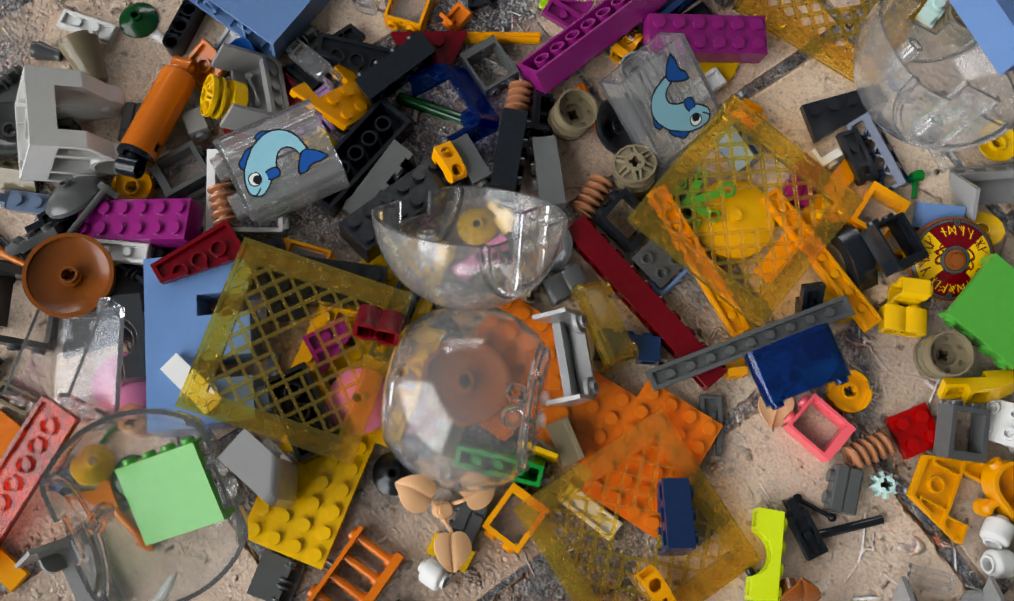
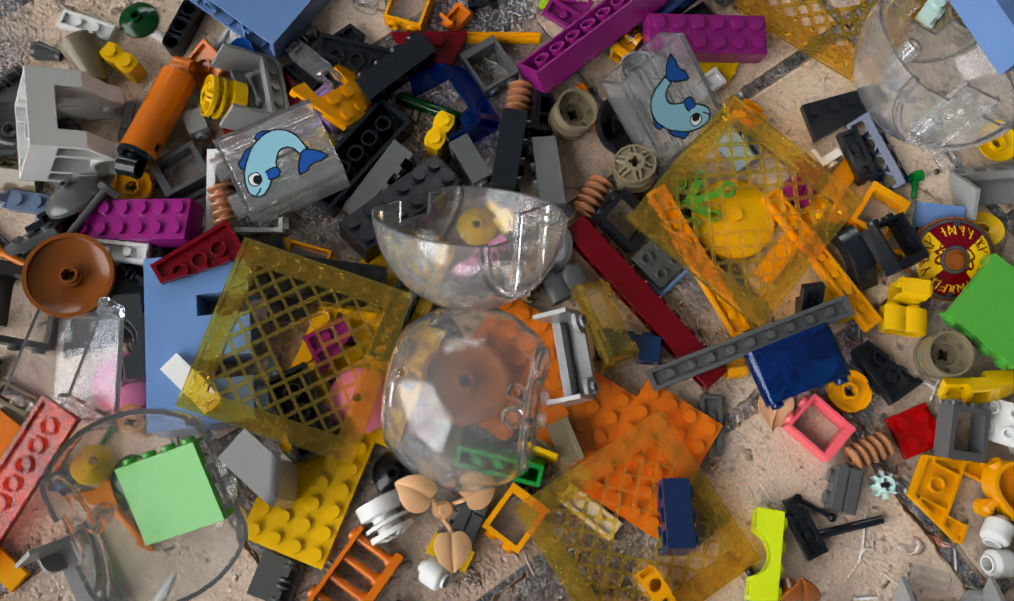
dark red brick [352,304,405,346] -> none
light orange leg [431,141,467,183] -> none
none -> yellow brick [99,41,147,84]
none -> white wheel [355,489,415,546]
none -> yellow brick [424,110,456,158]
none -> black wing [849,340,923,406]

